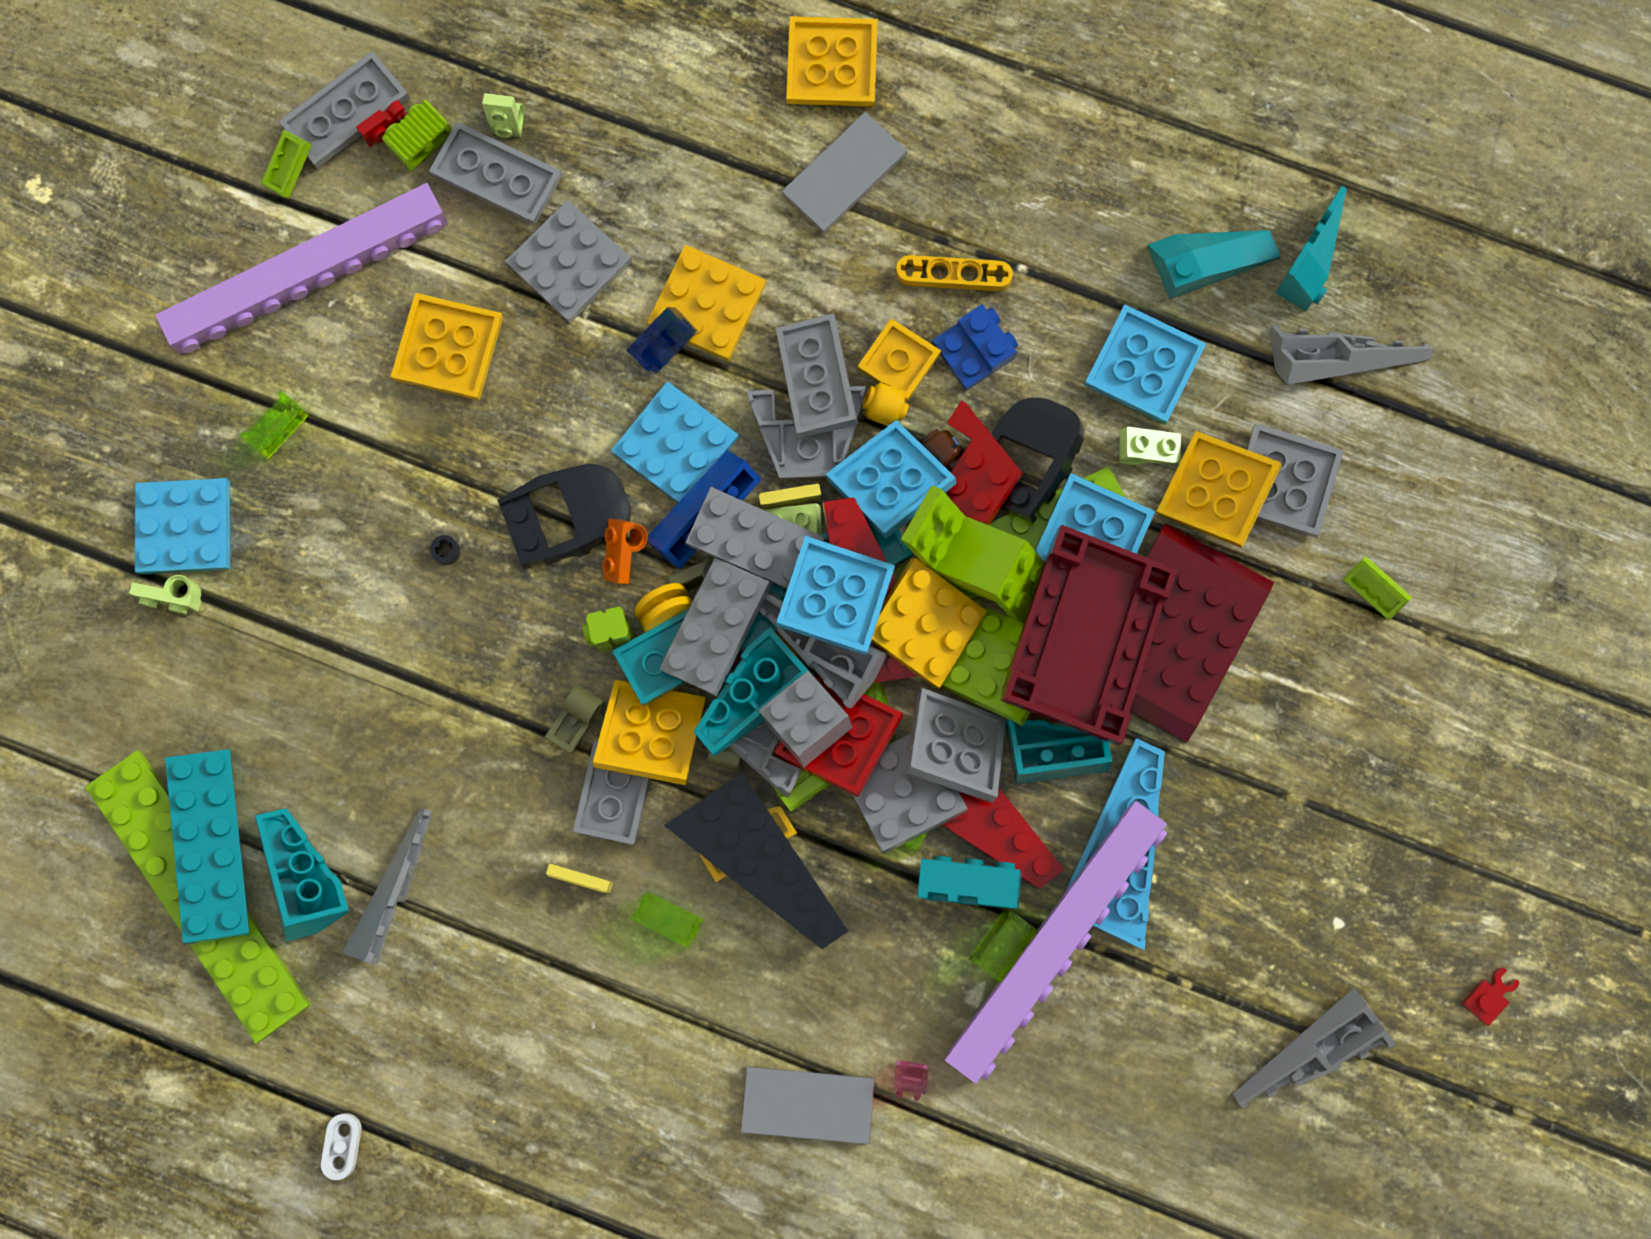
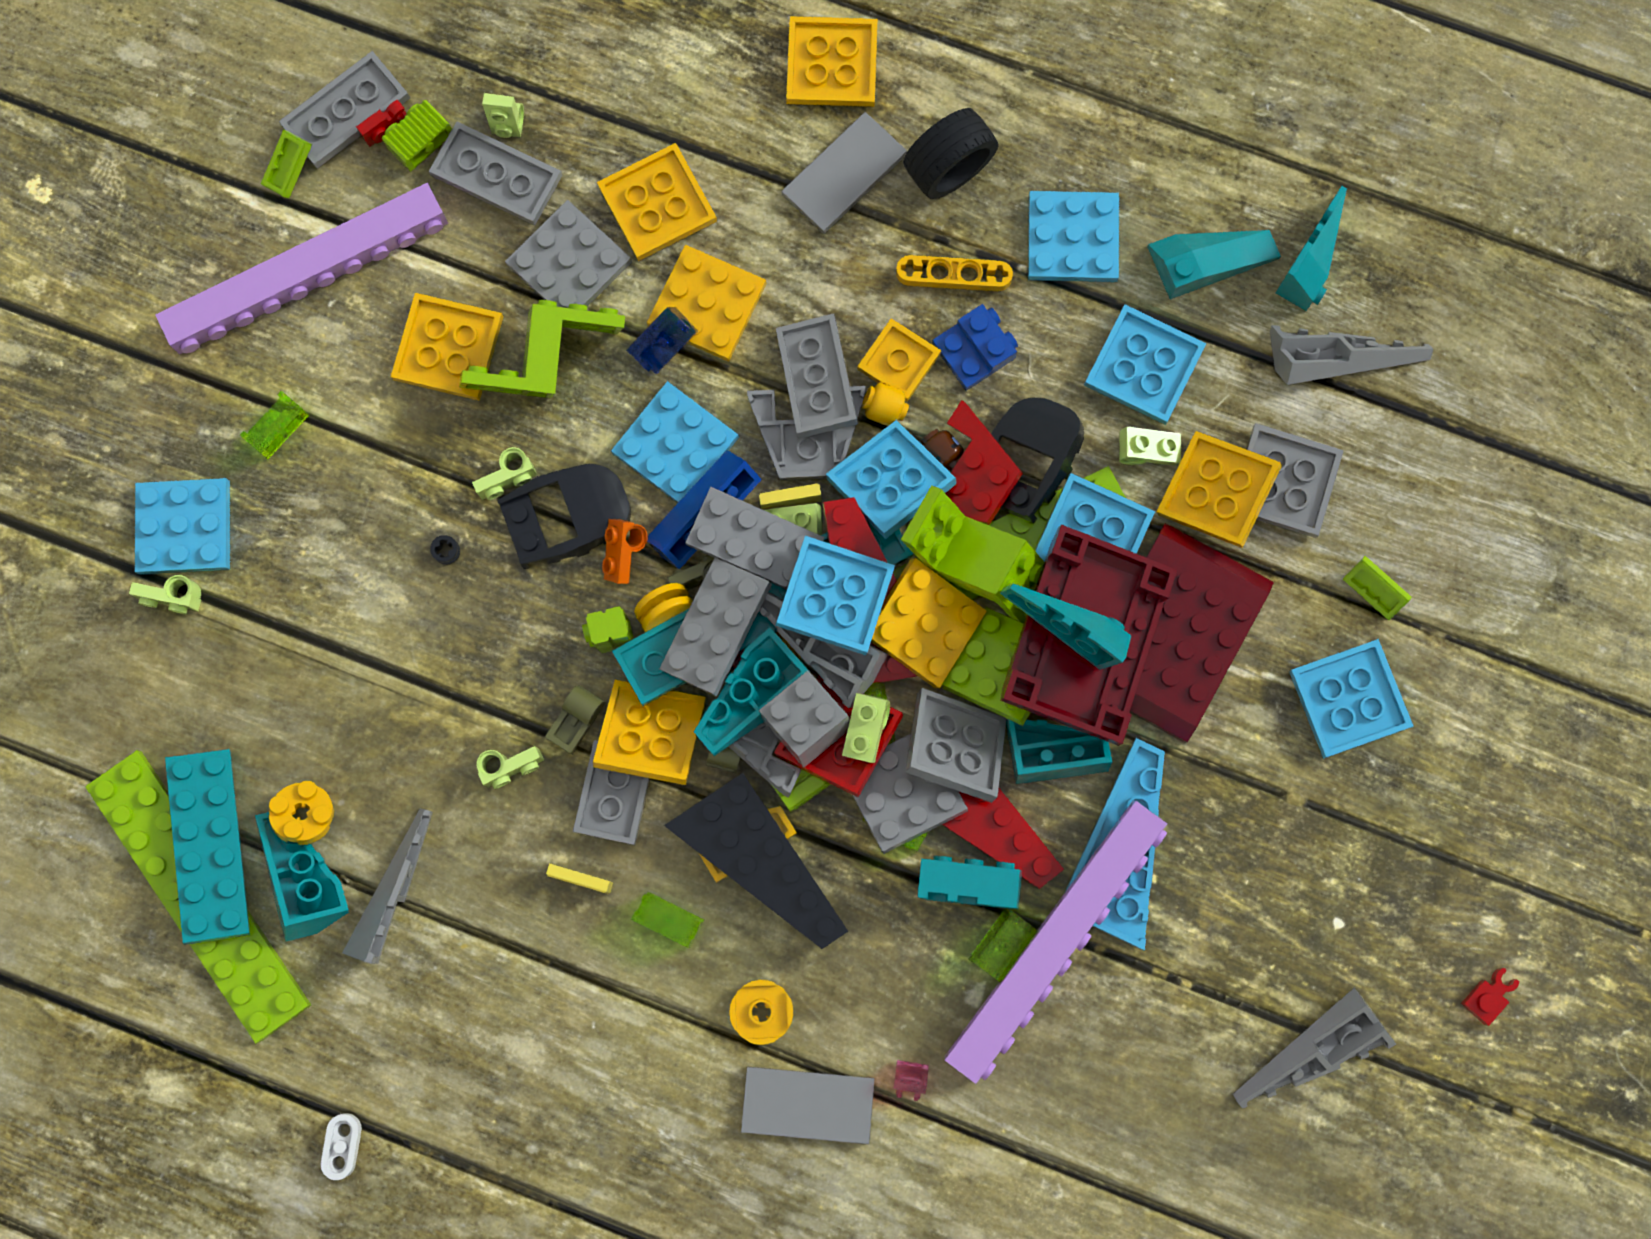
none -> yellow plate [269,781,334,845]
none -> lime bracket [459,300,625,399]
none -> yellowish green plate [472,447,537,500]
none -> yellowish green plate [477,746,544,789]
none -> yellow plate [597,143,717,261]
none -> yellow plate [729,980,794,1045]
none -> yellowish green plate [842,693,890,763]
none -> black tyre [903,108,999,199]
none -> teal wedge [1000,583,1131,670]
none -> medium azure plate [1028,191,1119,282]
none -> medium azure plate [1289,639,1413,759]

